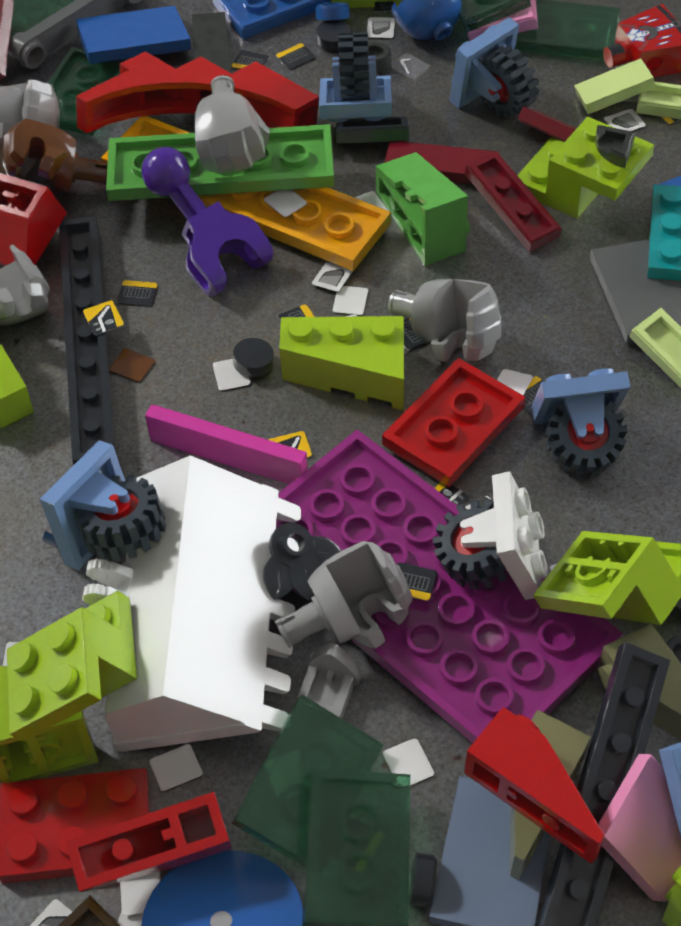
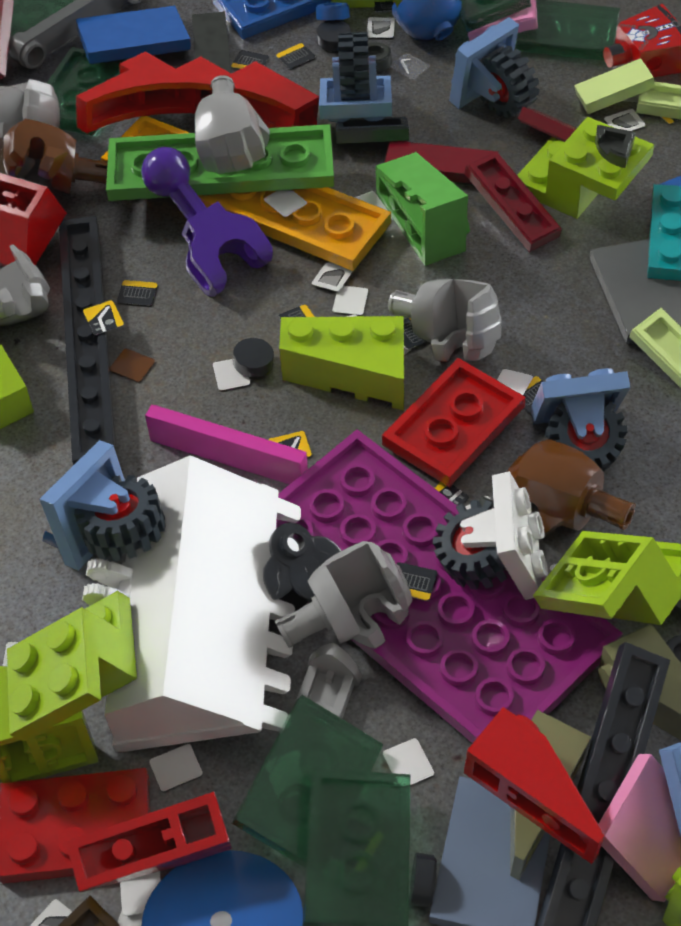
none -> reddish brown piece [506,439,636,537]

